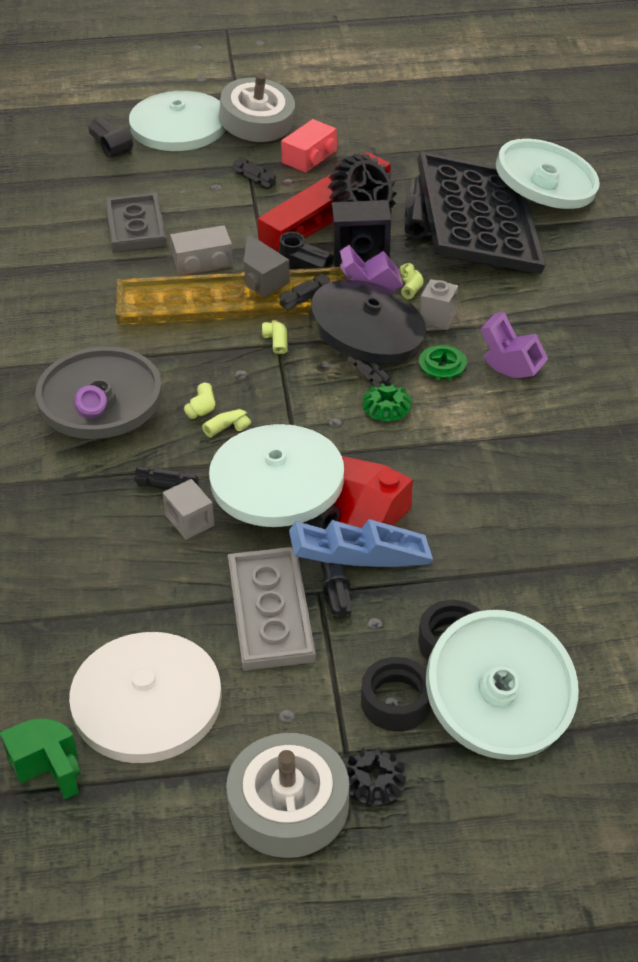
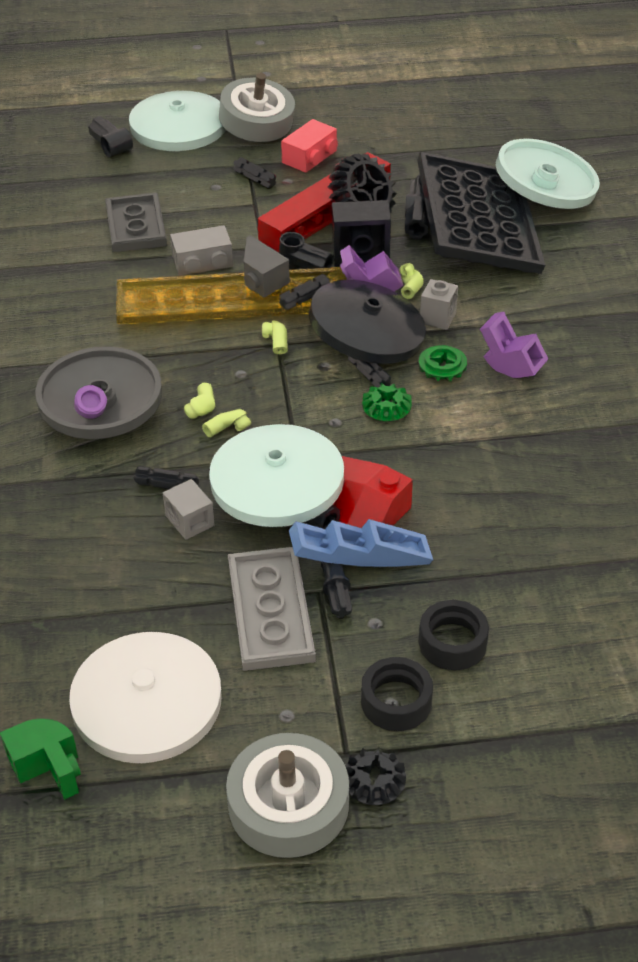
light aqua dish [426,610,579,760] -> none

